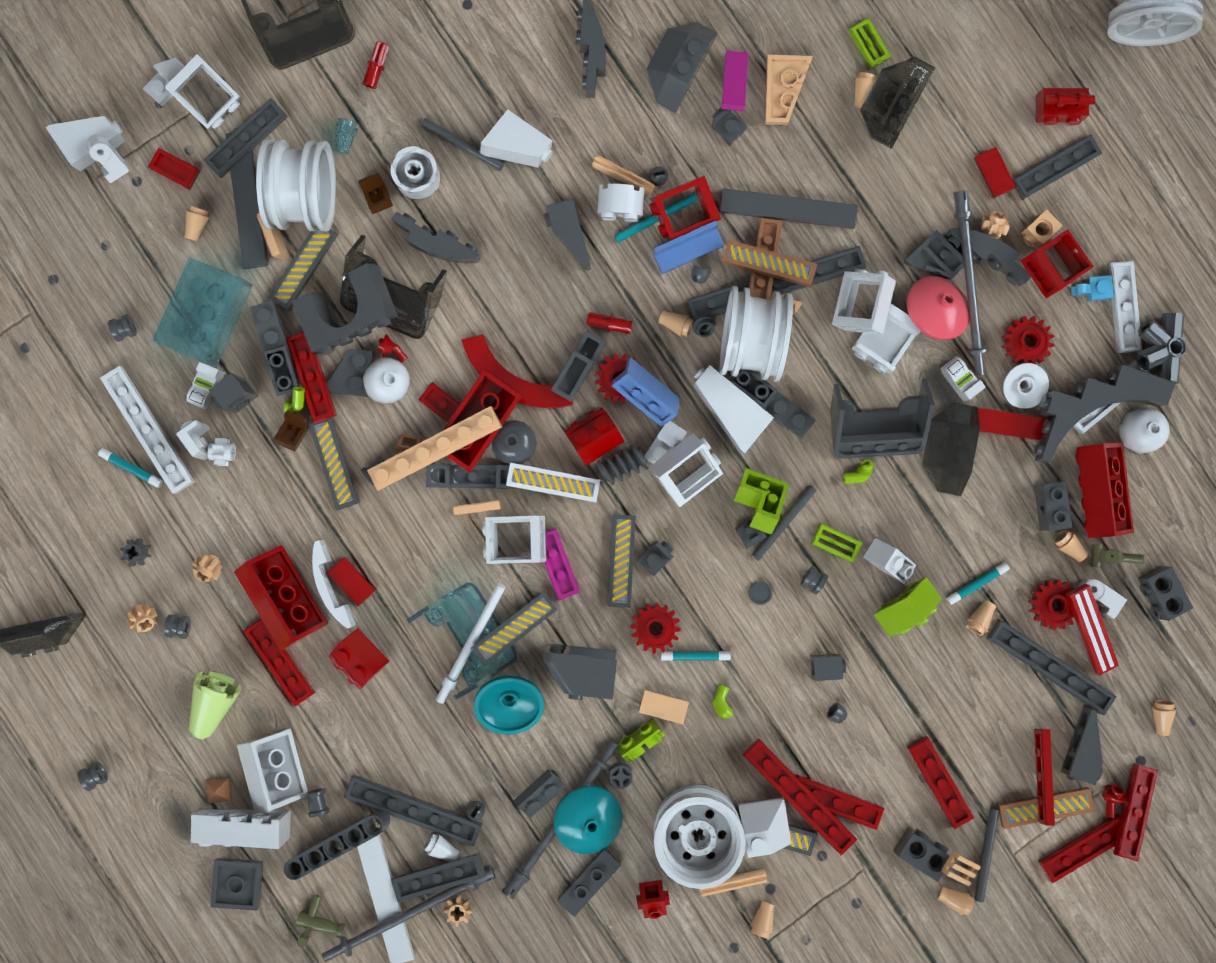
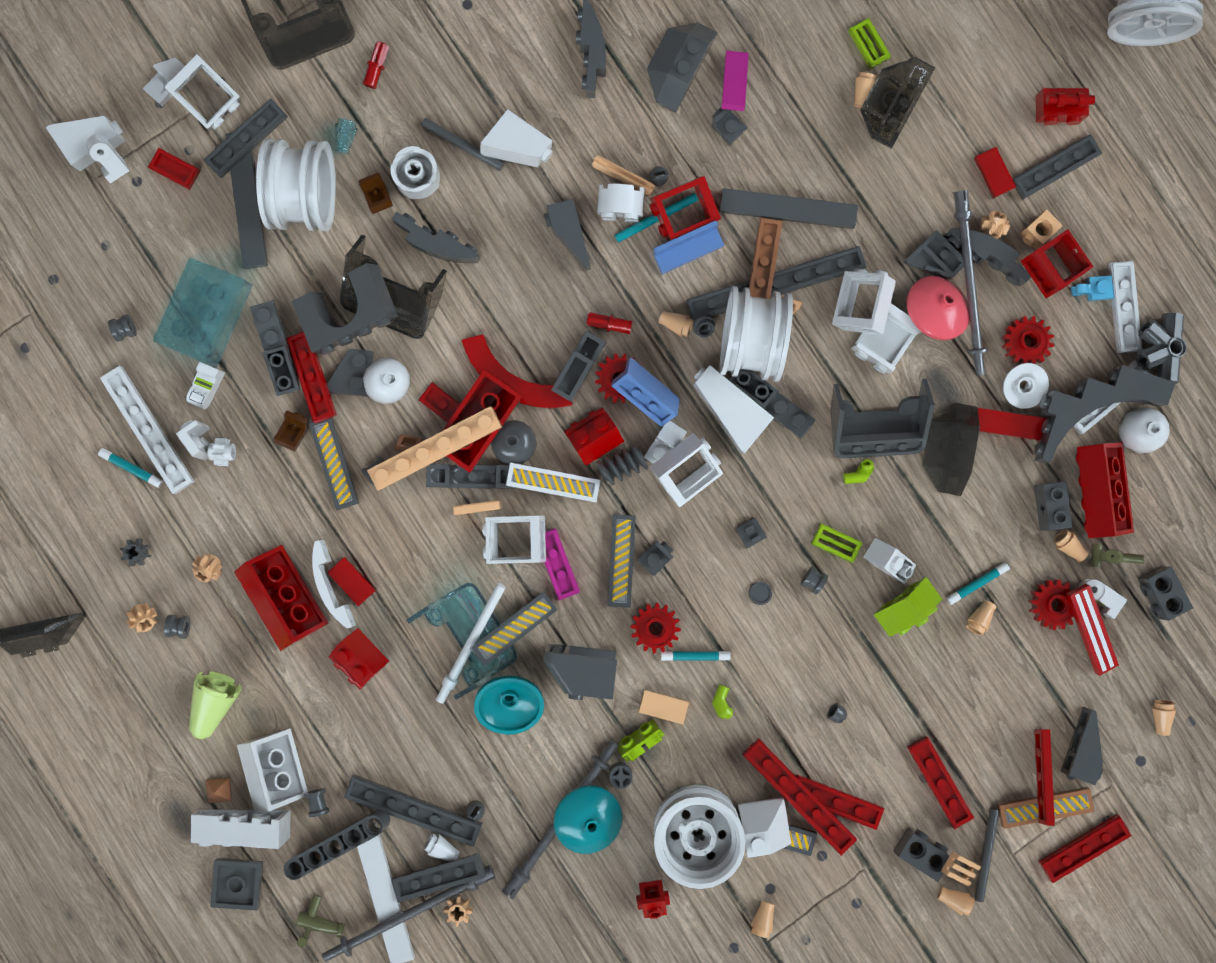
dark grey wheel [77,762,108,791] -> none
light nougat cone [184,206,209,241] -> none
dark grey brick [209,373,258,413] -> none
red tile [243,619,316,707] -> none
light nougat tile [257,213,290,260] -> none
tile [268,229,338,311] -> none
lime arm [283,387,305,413] -> none
red plate [378,334,408,363] -> none
dark grey bracket [513,770,566,817] -> none
dark grey plate [557,848,621,917] -> none
dark grey hinge [691,265,711,284] -> none
light nougat axle [700,869,767,896] -> none
tile [722,240,818,288] -> none
lime brick [733,468,789,534] -> none
dark grey bar [752,485,817,561] -> none
light nougat wing [765,54,813,125] -> none
dark grey brick [810,654,846,681] -> none
white leg [940,356,986,402] -> none
dark grey tile [987,619,1117,716] -> none
red plate [1102,785,1127,818] -> none
red tile [1113,763,1158,862] -> none

